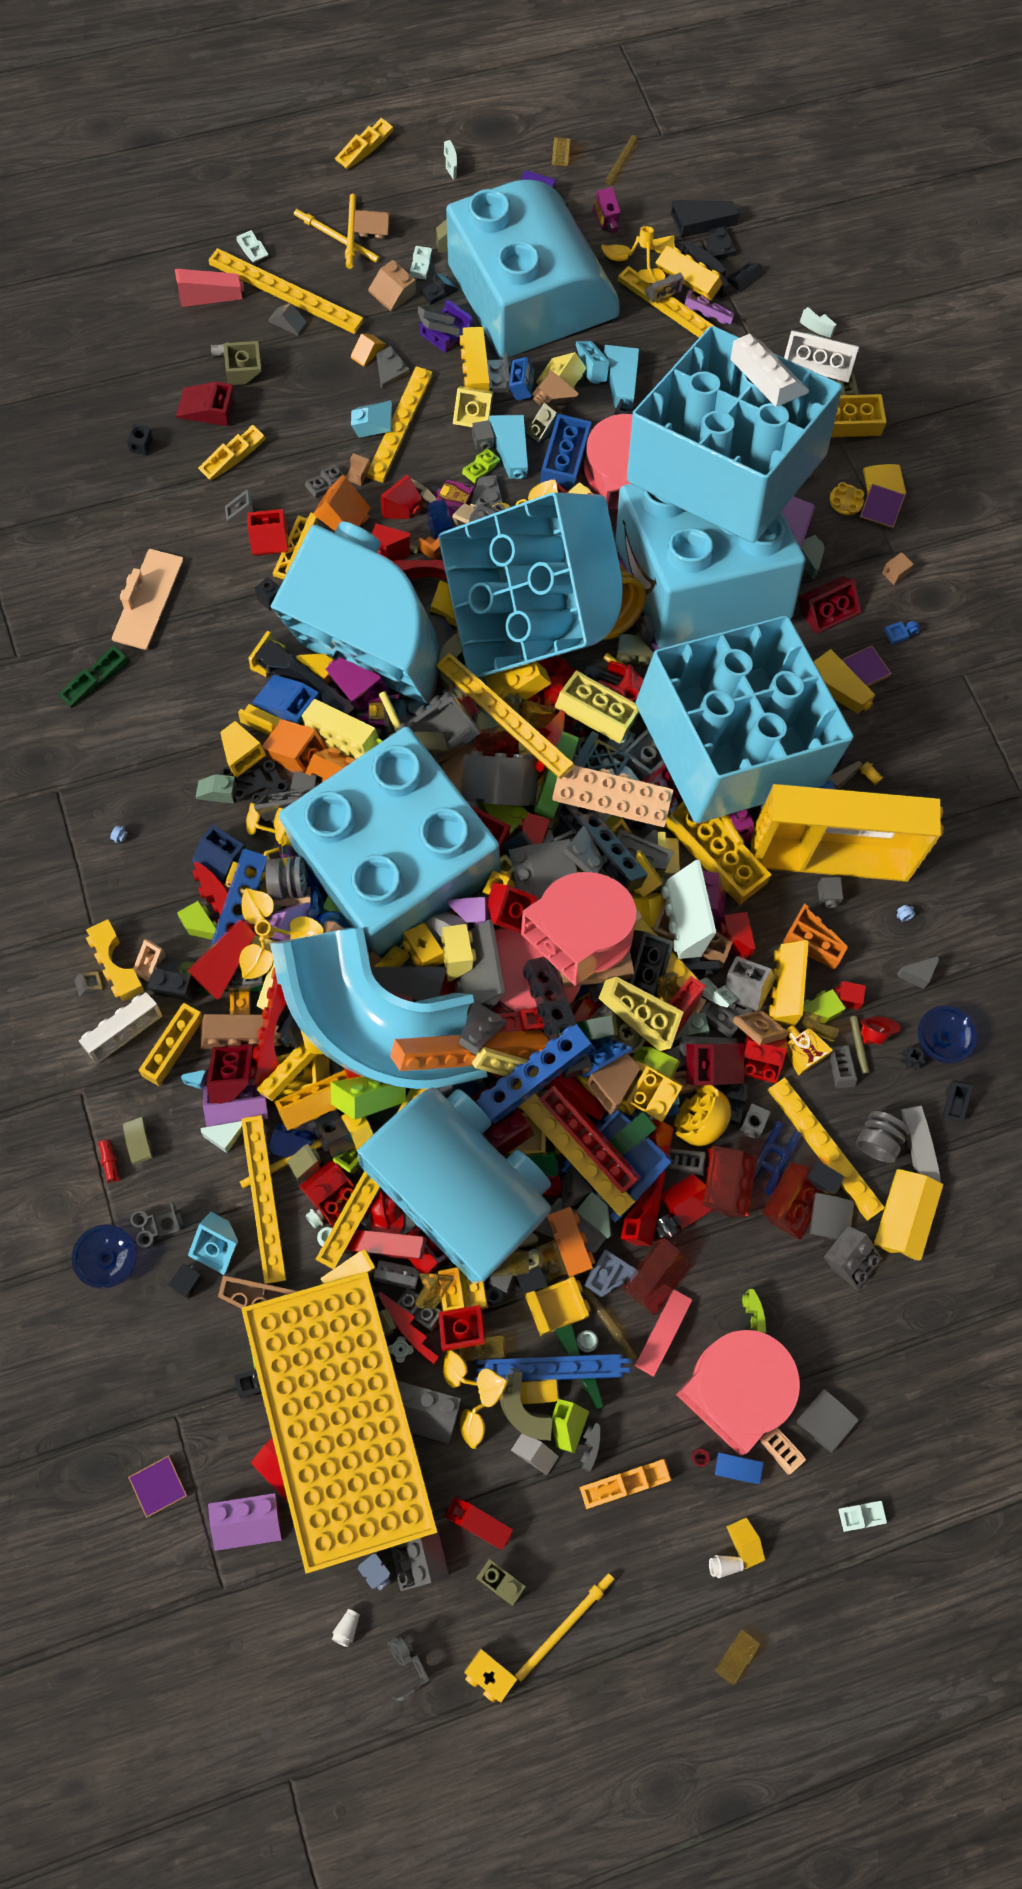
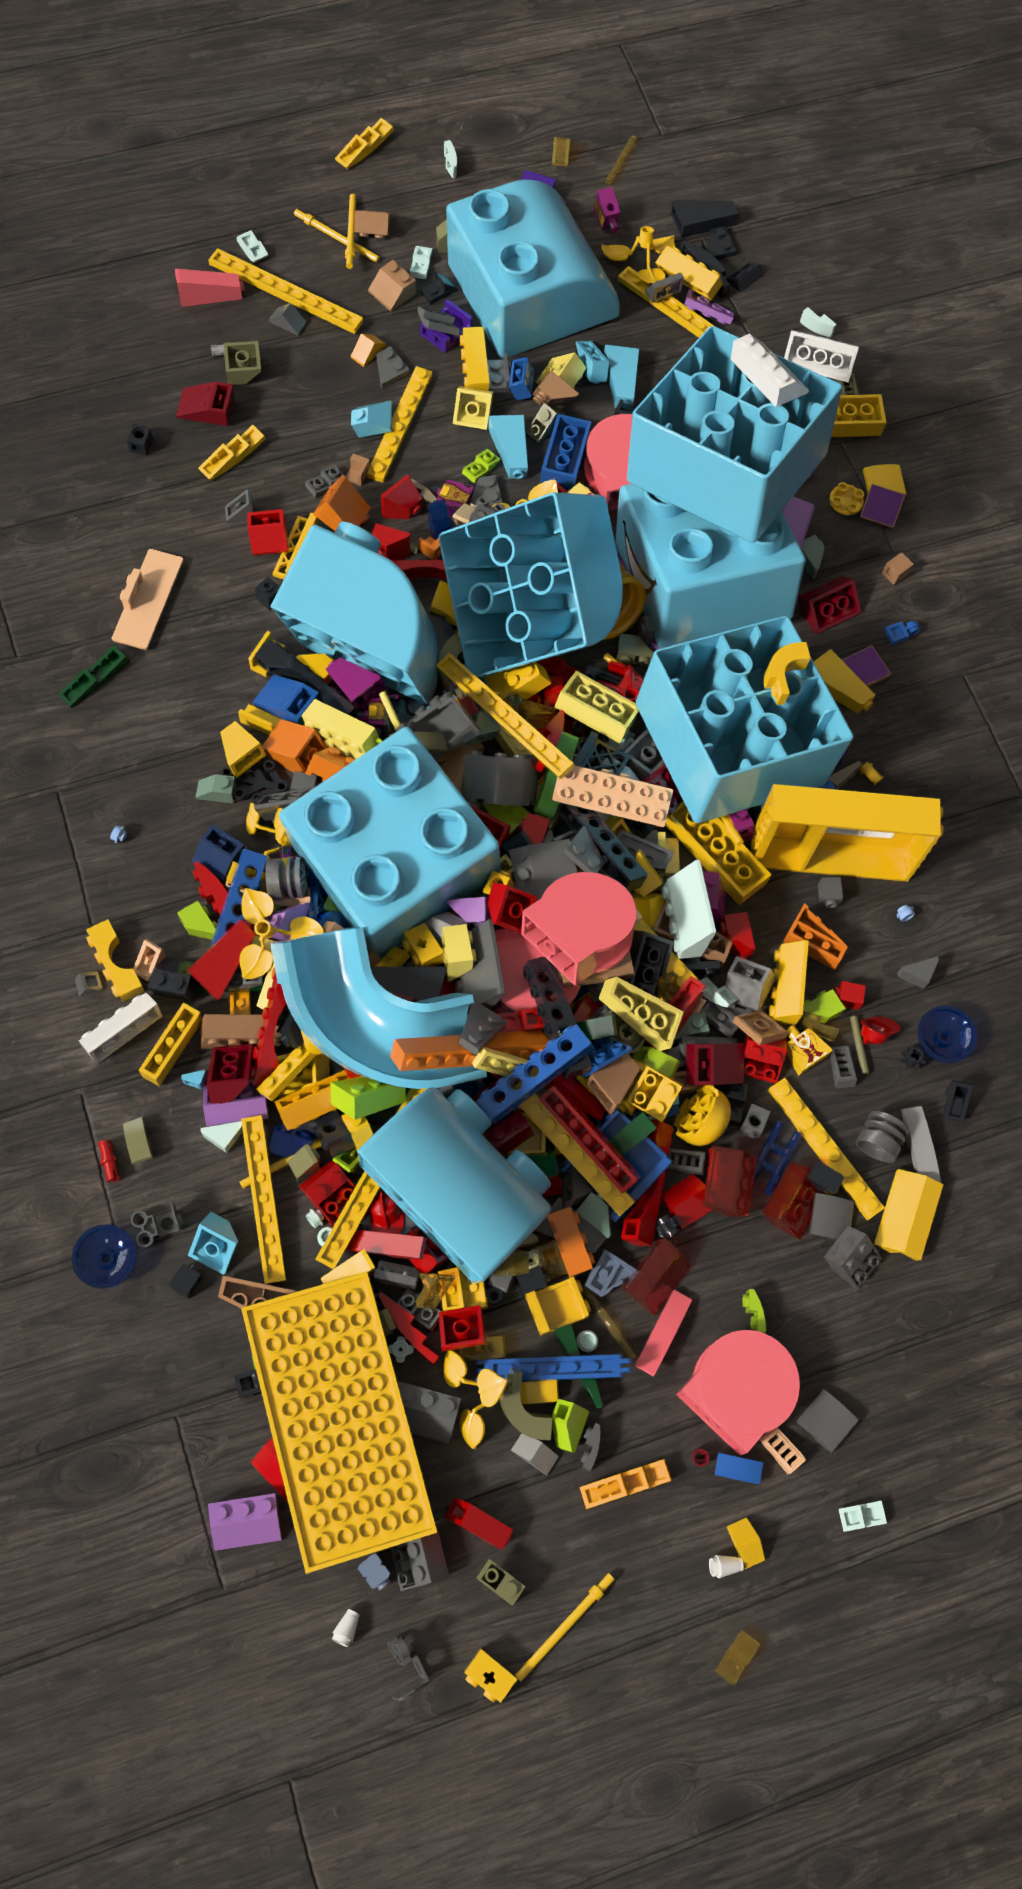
dark purple tile [128,1455,188,1518] -> none
dark grey brick [472,420,494,451] -> none
clear red slope [476,726,519,758] -> none
none -> yellow arch [764,642,811,705]

